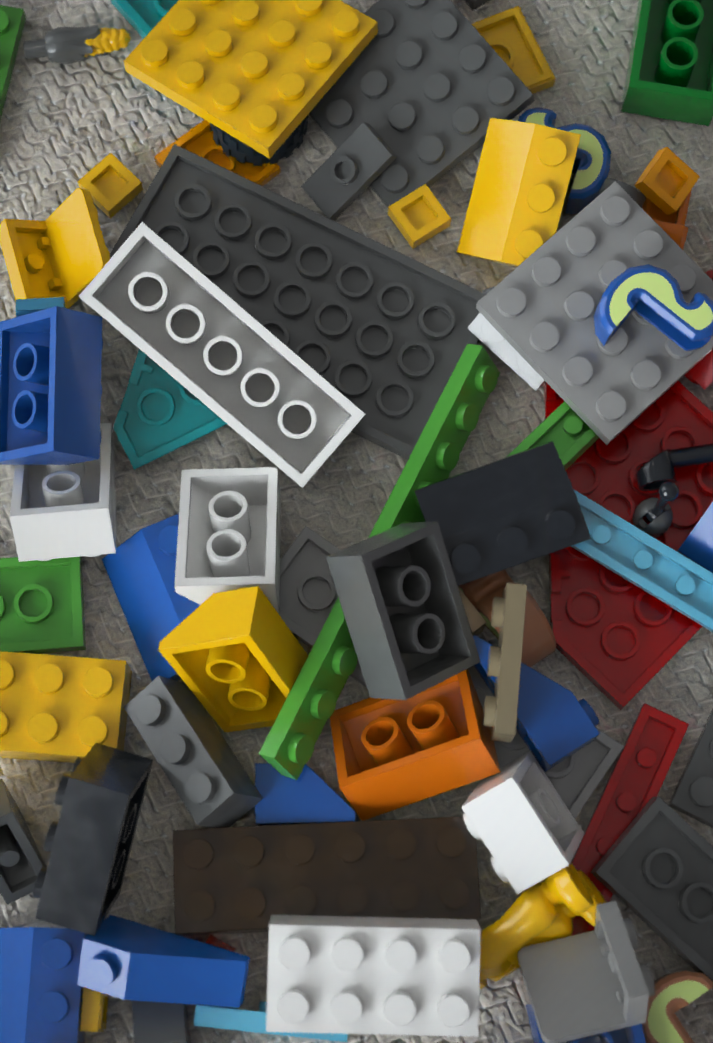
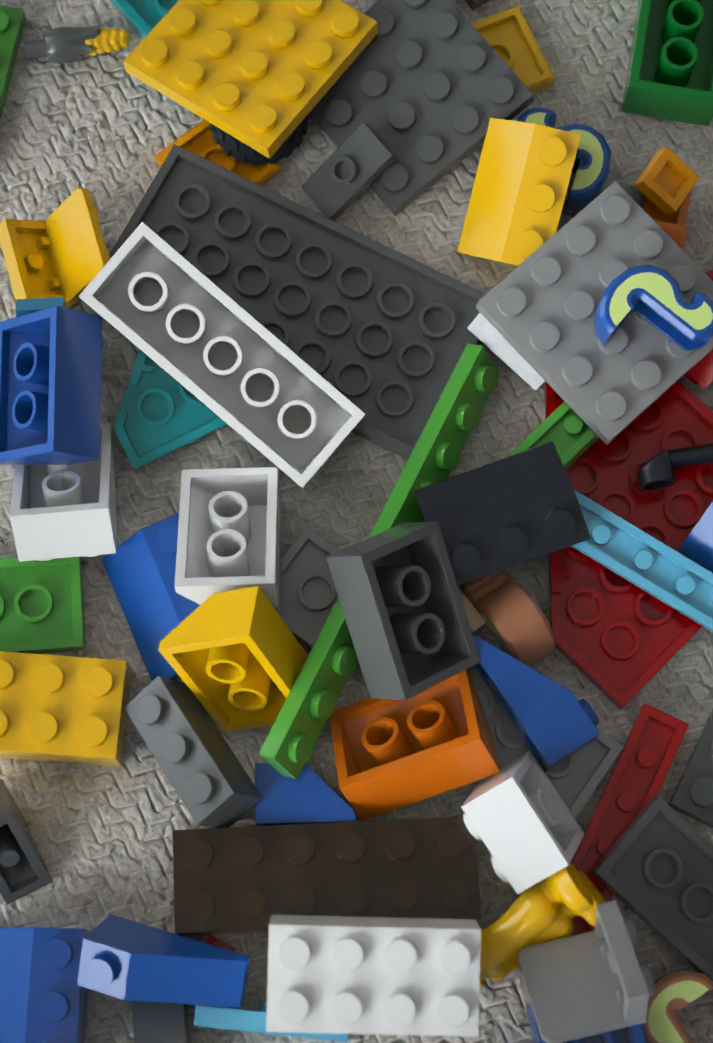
black brick [33,743,153,936] -> none
yellow plate [77,153,143,219] -> none
yellow tile [80,987,109,1032] -> none
yellow plate [388,184,451,249] -> none
dark tan plate [483,583,527,743] -> none
dark grey hinge [633,481,679,538] -> none

